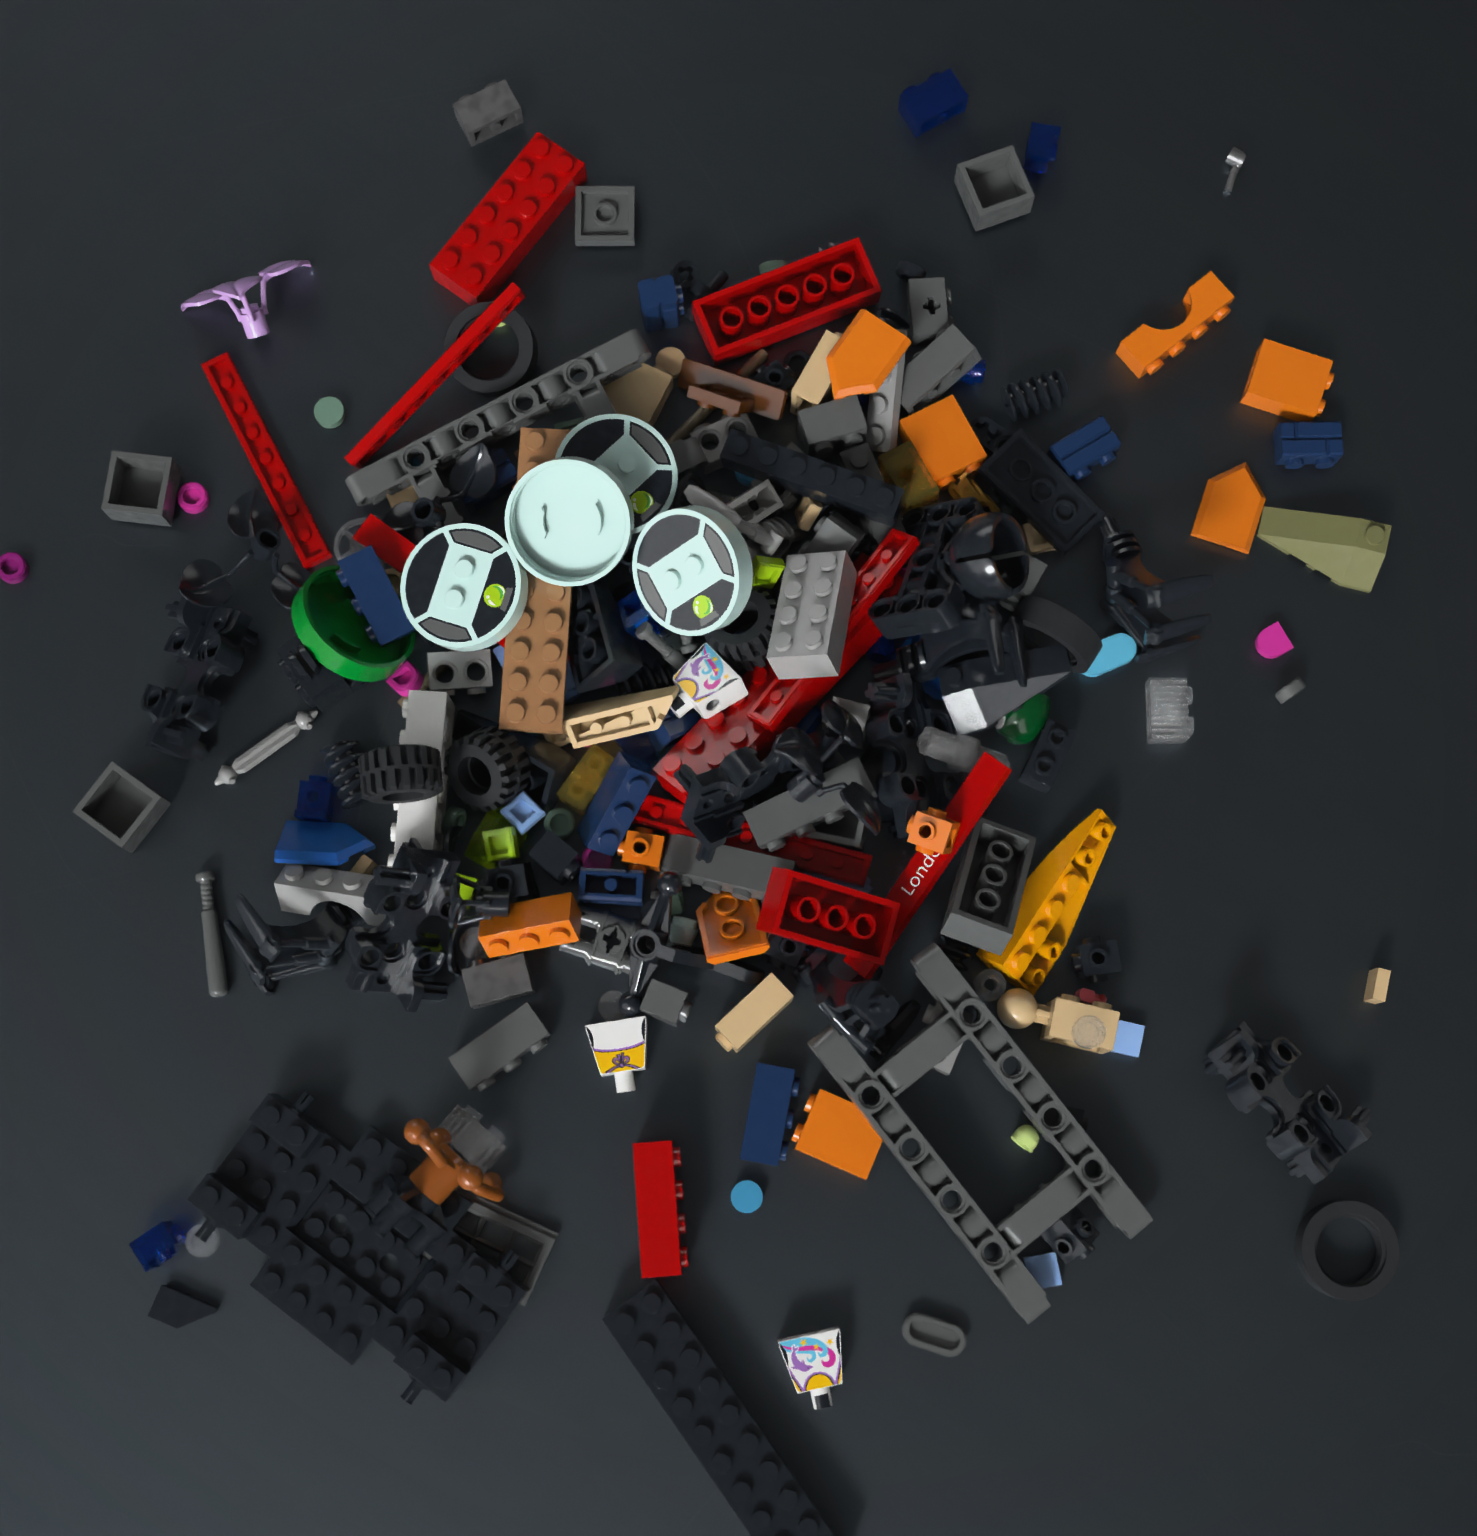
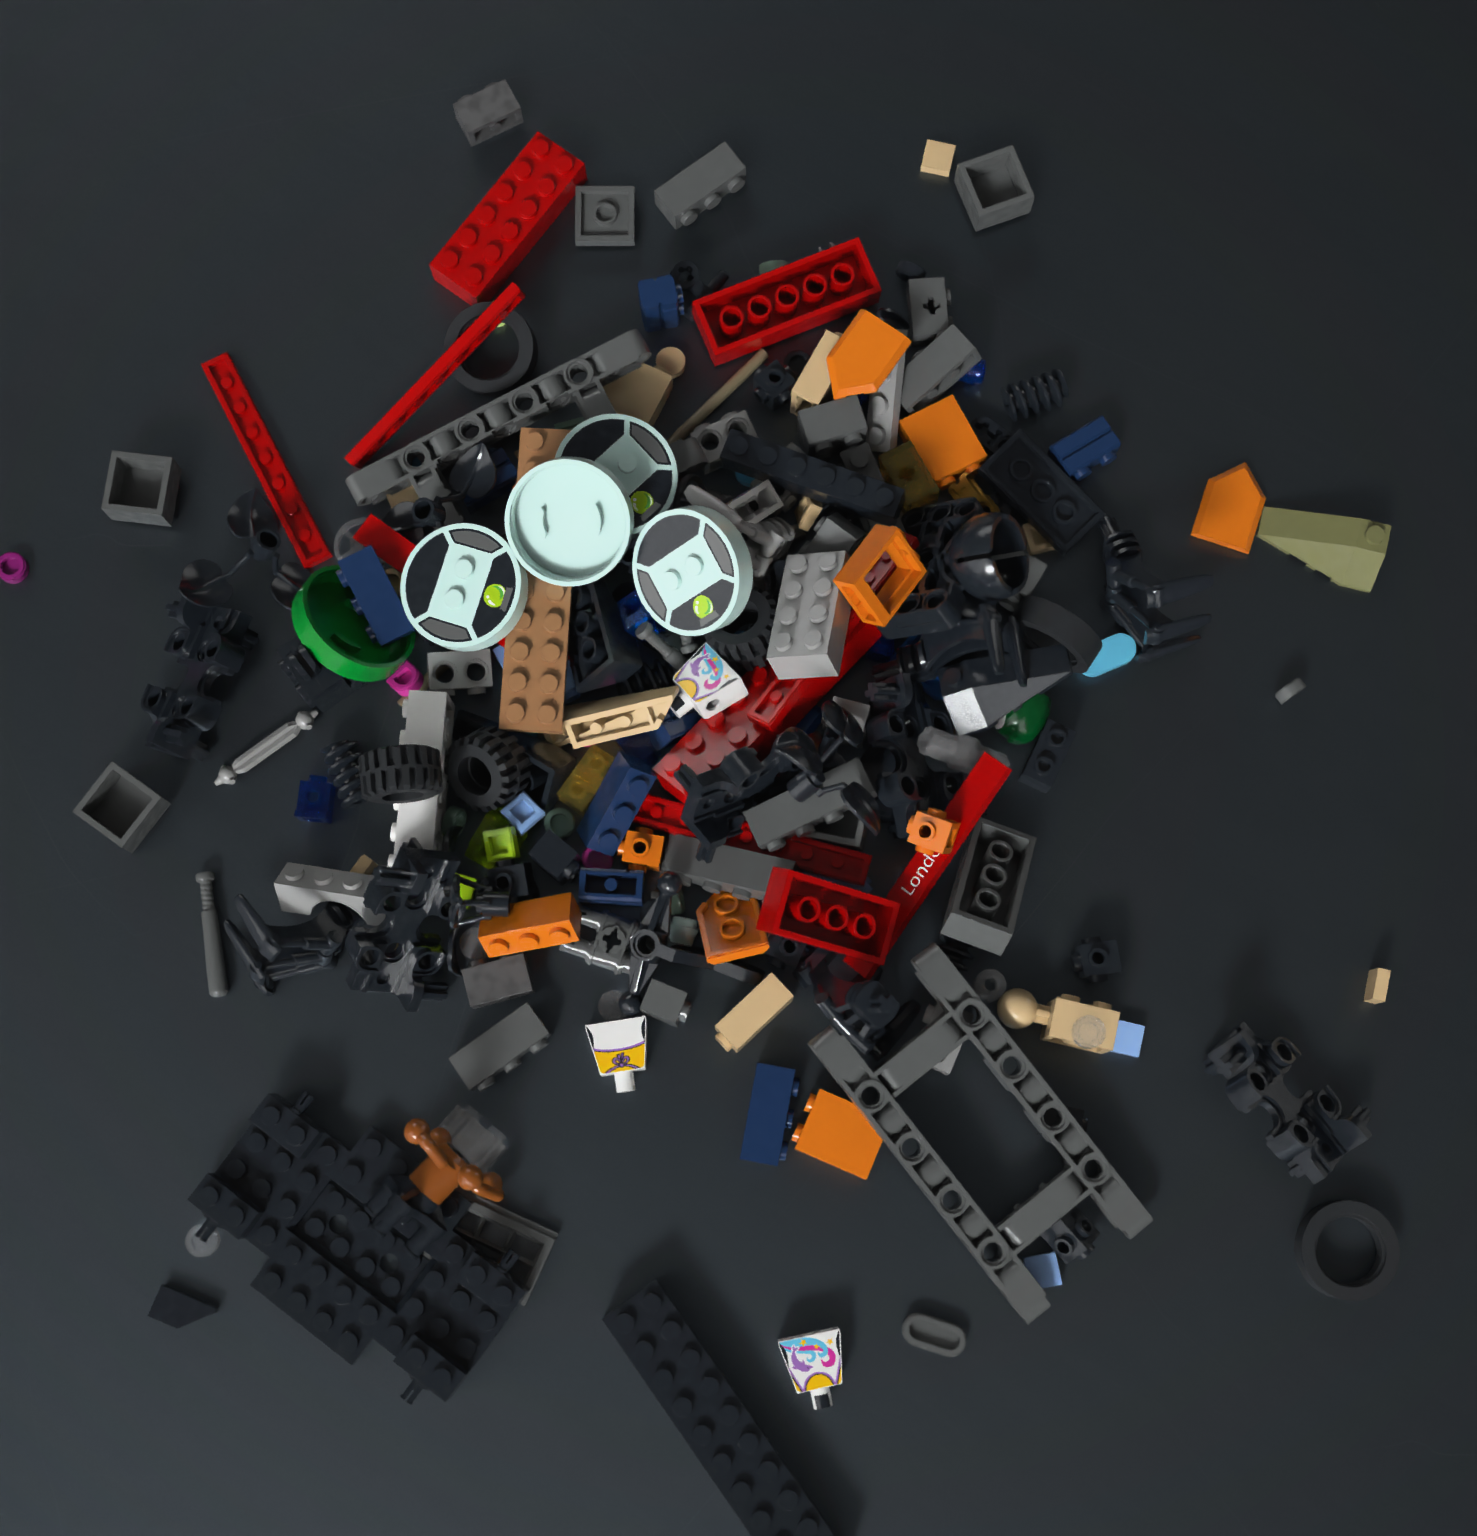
clear blue brick [129,1221,186,1272] -> none
dark pink tile [177,482,210,514] -> none
lavender plant [181,260,311,339] -> none
blue tile [274,820,375,866] -> none
sand green tile [314,396,346,429] -> none
red brick [633,1140,689,1278] -> none
reddish brown bracket [678,358,788,420] -> none
dark azure tile [731,1180,763,1213] -> none
lime tile [752,555,786,589] -> none
clear blue brick [898,69,968,137] -> none
light orange wedge [976,808,1116,996] -> none
yellowish green hinge [1011,1125,1039,1153] -> none
clear blue brick [1023,122,1061,173] -> none
coral tile [1075,988,1107,1005] -> none
orange arch [1116,271,1235,379] -> none
clear brick [1145,678,1194,744] -> none
flat silver hand [1225,147,1246,192] -> none
orange brick [1240,338,1334,422] -> none
dark pink tile [1255,622,1294,659] -> none
dark blue brick [1273,421,1343,469] -> none
none -> dark grey brick [654,141,746,230]
none -> orange window [833,524,927,627]
none -> tan tile [920,139,956,177]

